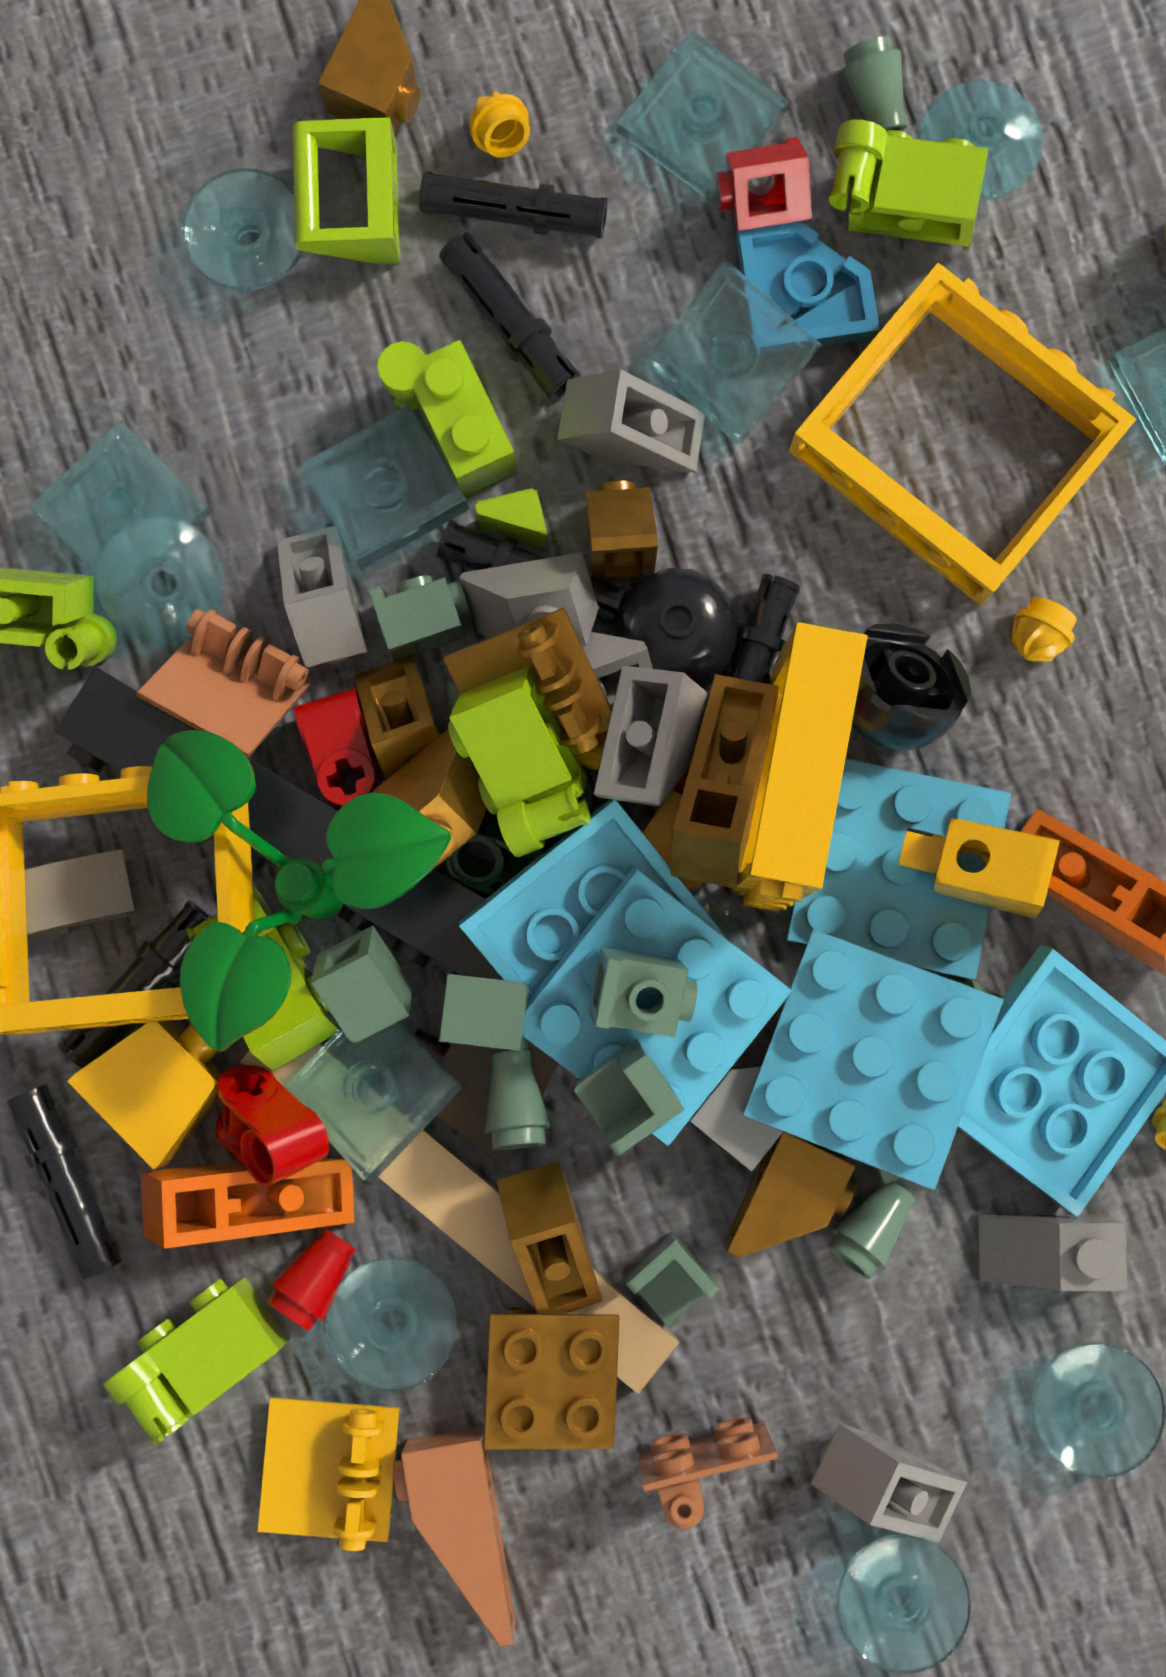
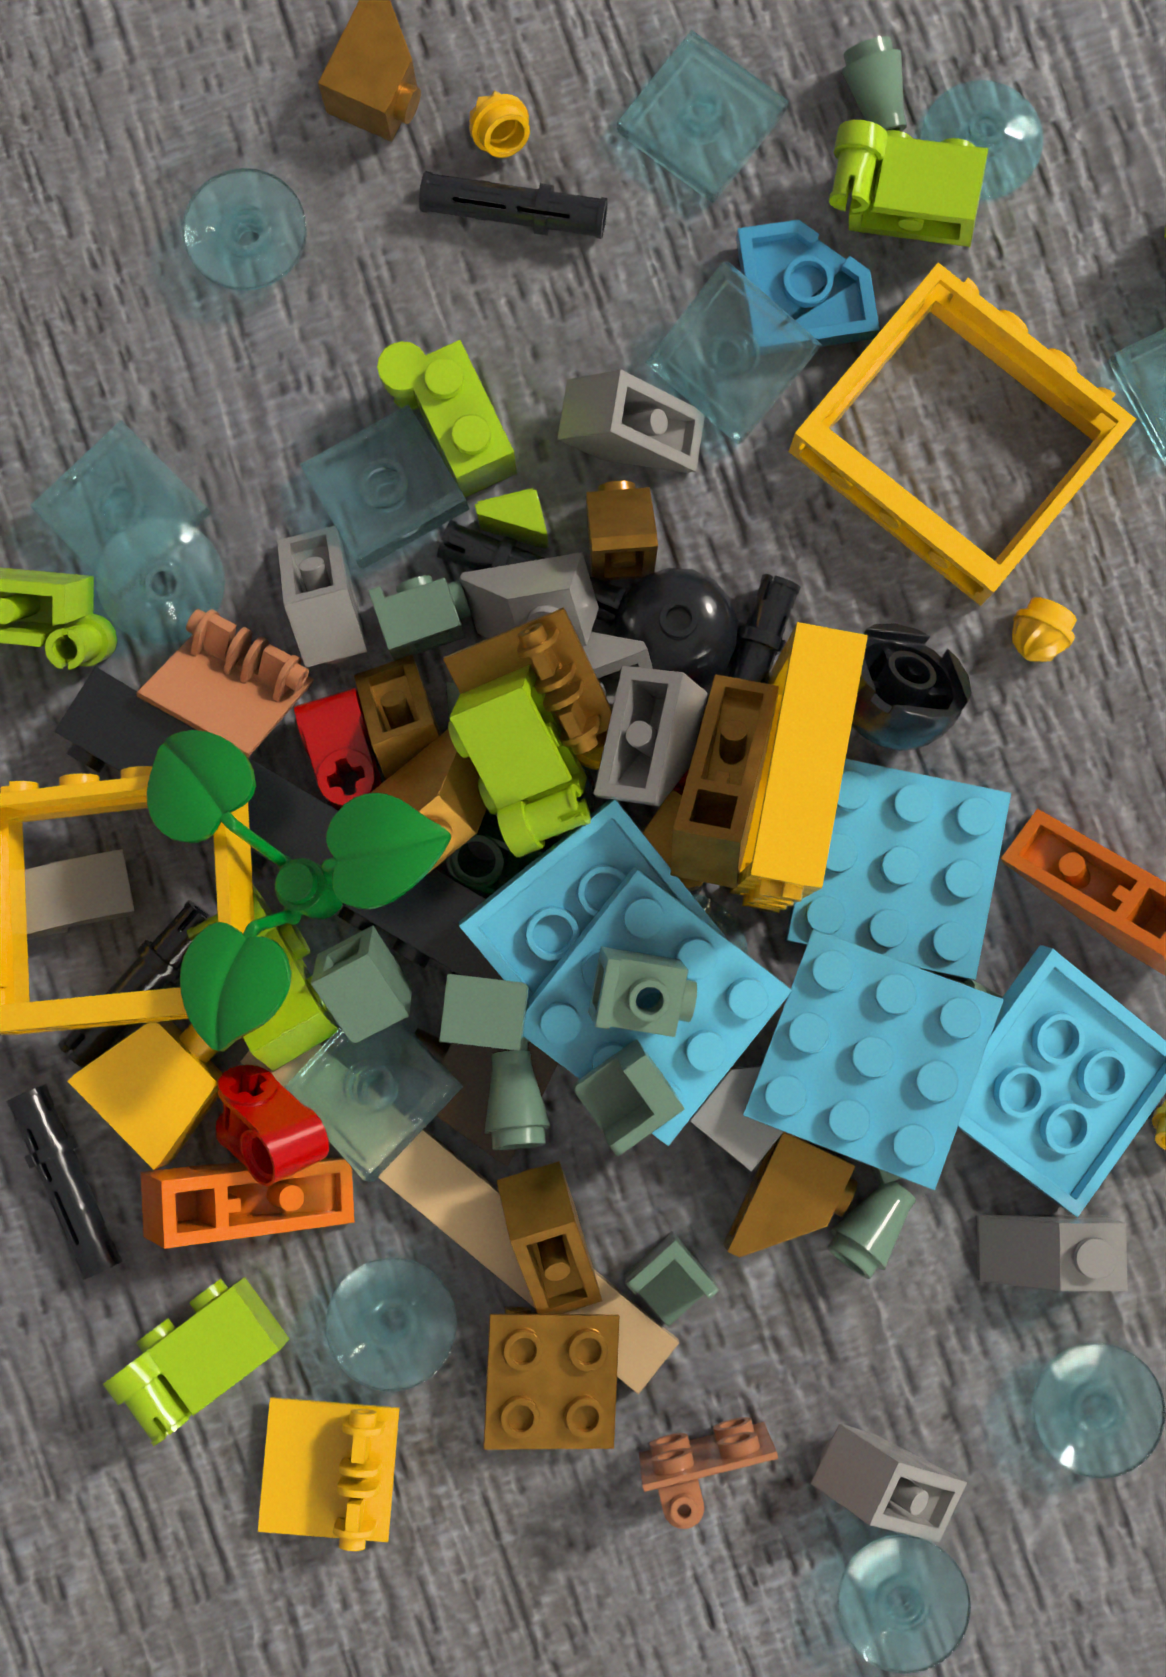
red cone [267,1228,357,1331] -> none
lime tile [292,117,400,264] -> none
nougat slope [393,1426,516,1647] -> none
black pin [439,232,581,401] -> none
red brick [716,137,812,231] -> none
yellow torso [898,818,1060,919] -> none

